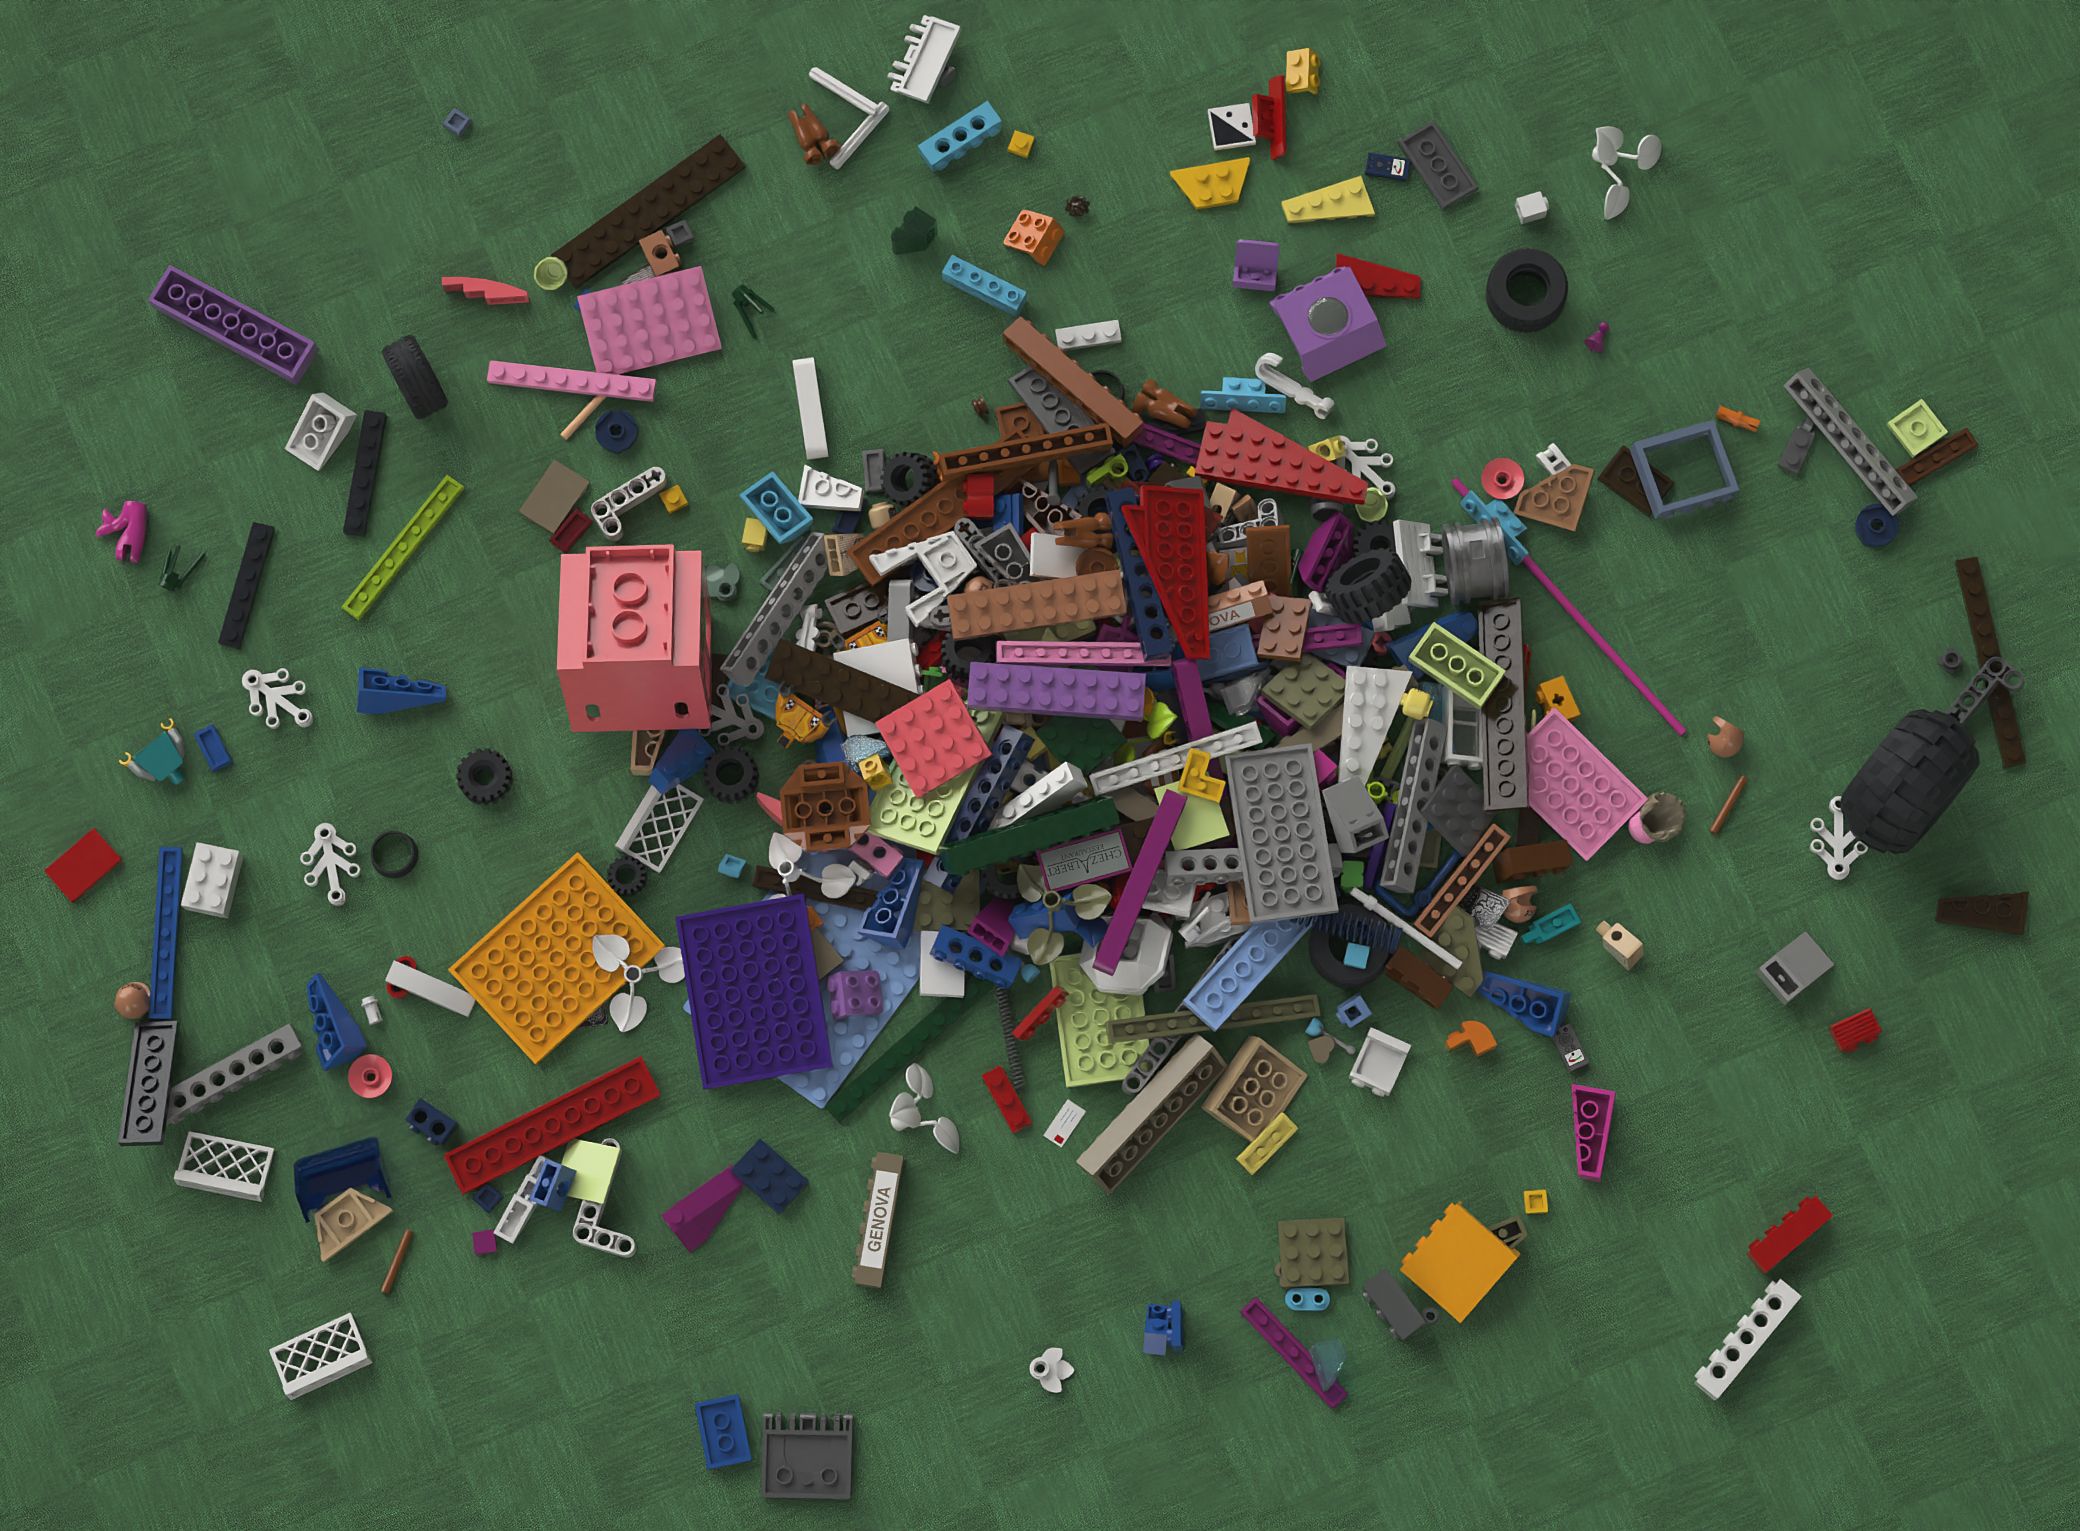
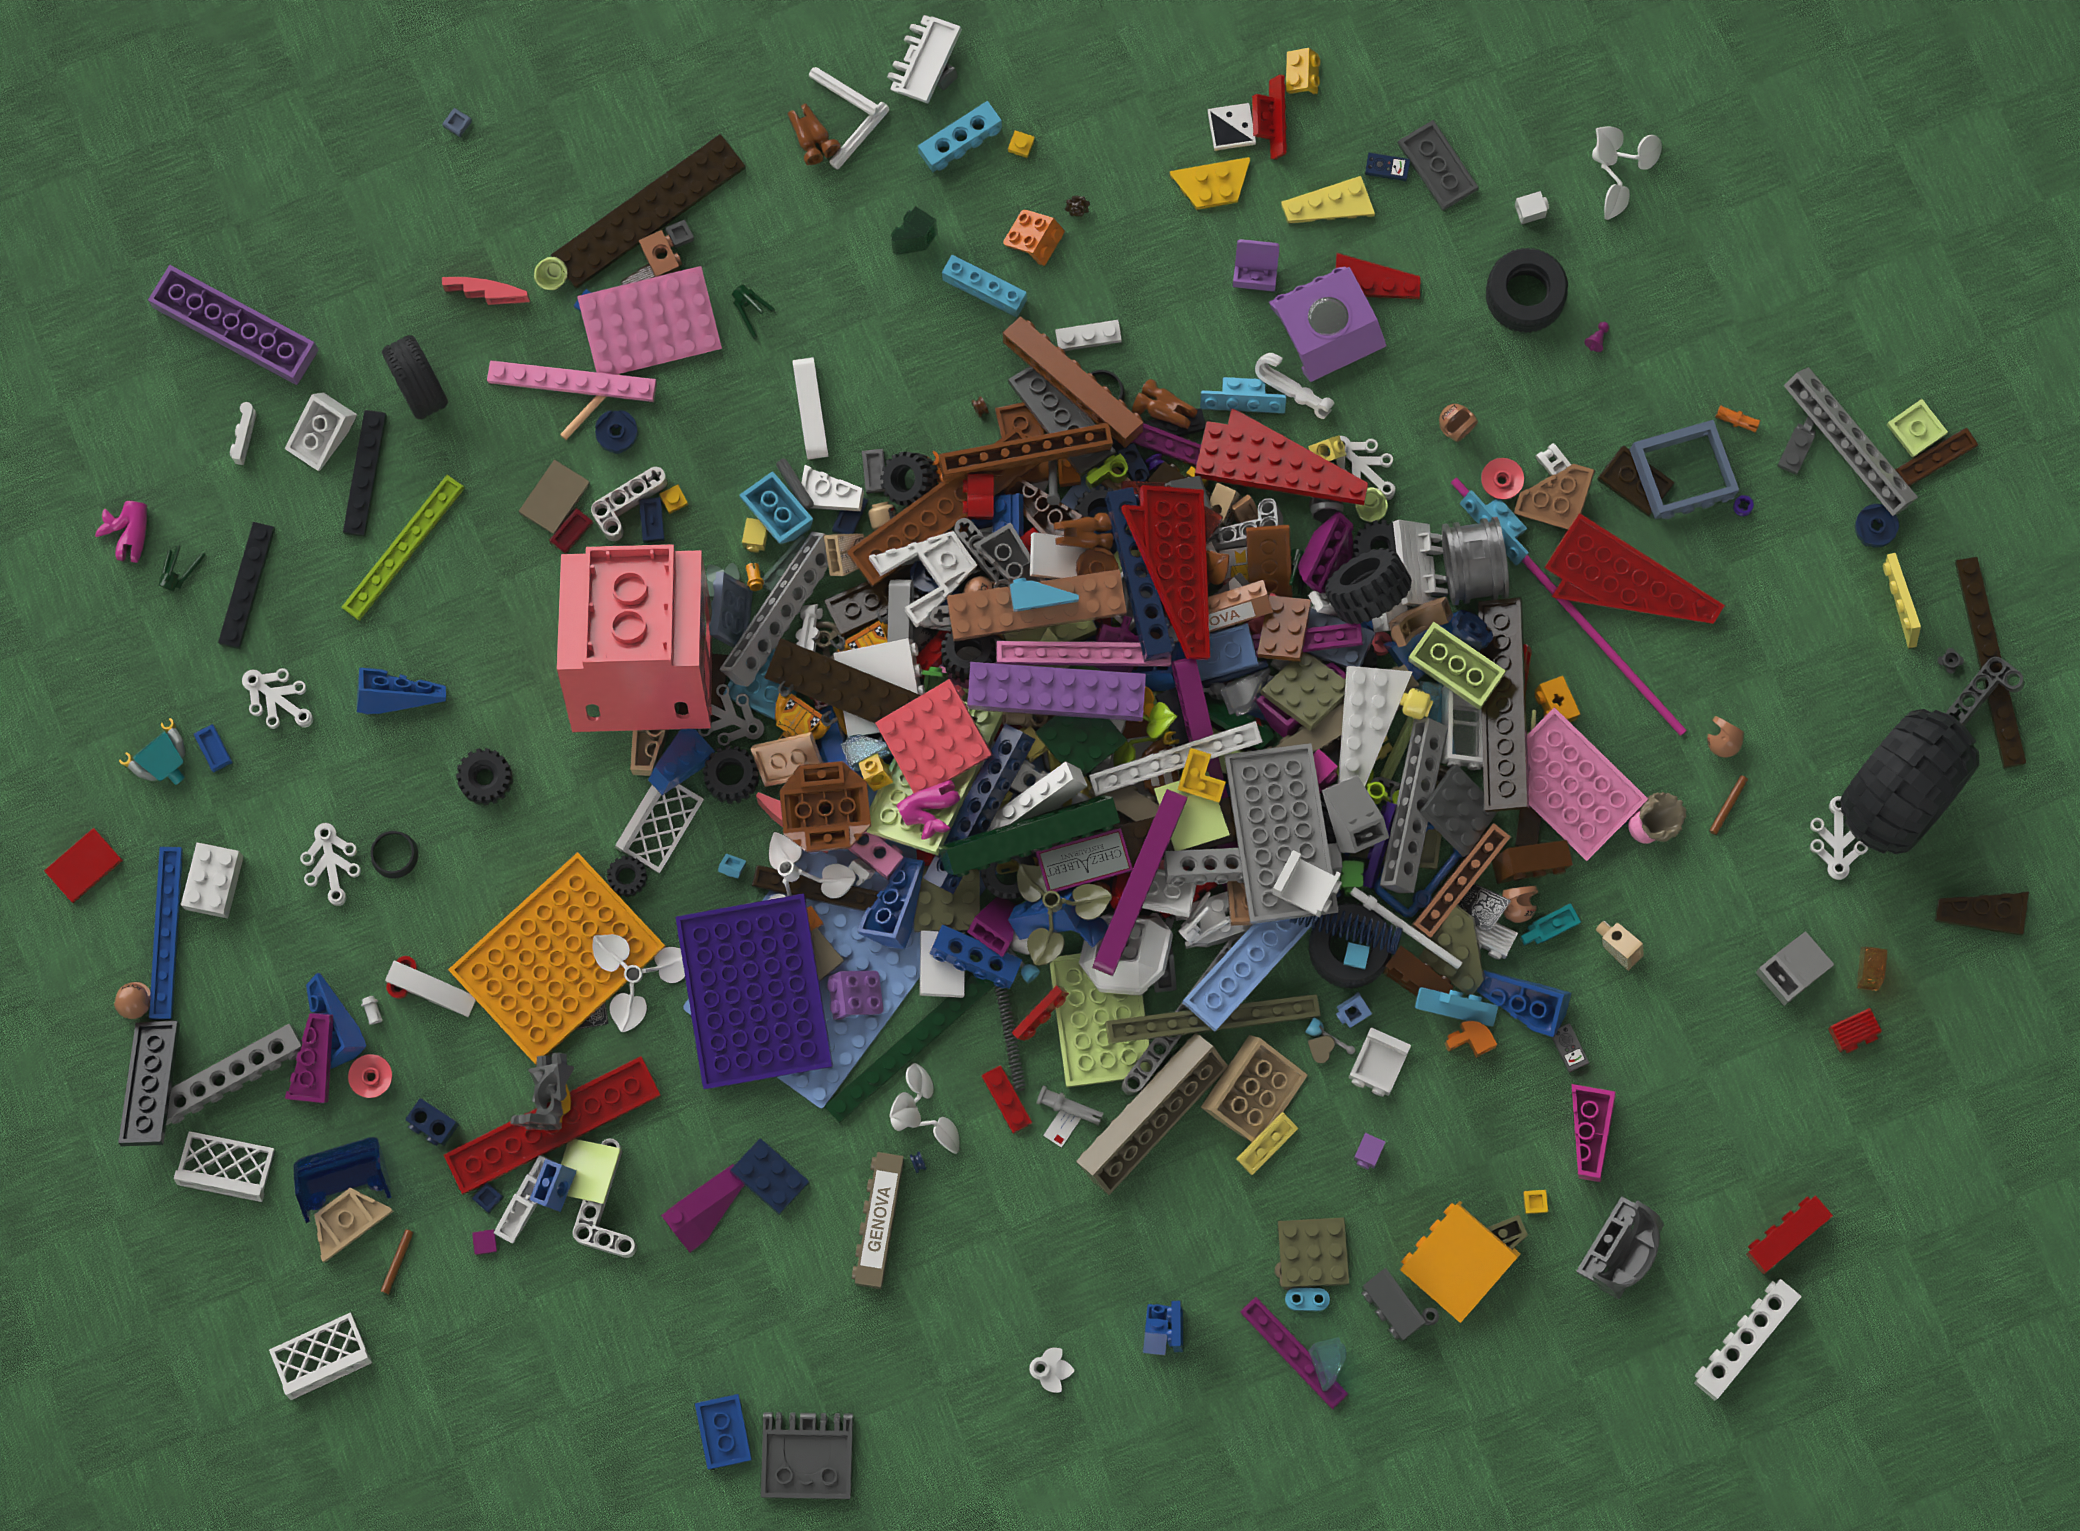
none -> white plate [230,402,256,465]
none -> magenta wing [285,1013,333,1103]
none -> dark grey hips [511,1053,574,1130]
none -> dark blue plate [639,497,665,543]
none -> sand blue plate [709,572,753,648]
none -> light orange pin [746,563,764,591]
none -> light nougat plate [750,732,823,787]
none -> dark grey axle [776,458,814,510]
none -> dark pink piece [897,780,960,840]
none -> dark blue bush [909,1151,927,1174]
none -> medium azure slope [1009,578,1079,612]
none -> light grey pin [1036,1085,1103,1126]
none -> white panel [1272,850,1342,917]
none -> medium lavender brick [1354,1133,1385,1170]
none -> medium nougat arch [1388,597,1453,648]
none -> medium azure bracket [1415,987,1498,1027]
none -> nougat helmet [1439,404,1478,442]
none -> dark blue plate [1452,612,1493,652]
none -> red wing [1544,513,1725,624]
none -> dark grey piece [1576,1196,1664,1299]
none -> dark purple bush [1733,495,1754,516]
none -> clear orange torso [1856,947,1888,991]
none -> light yellow wing [1883,553,1921,649]

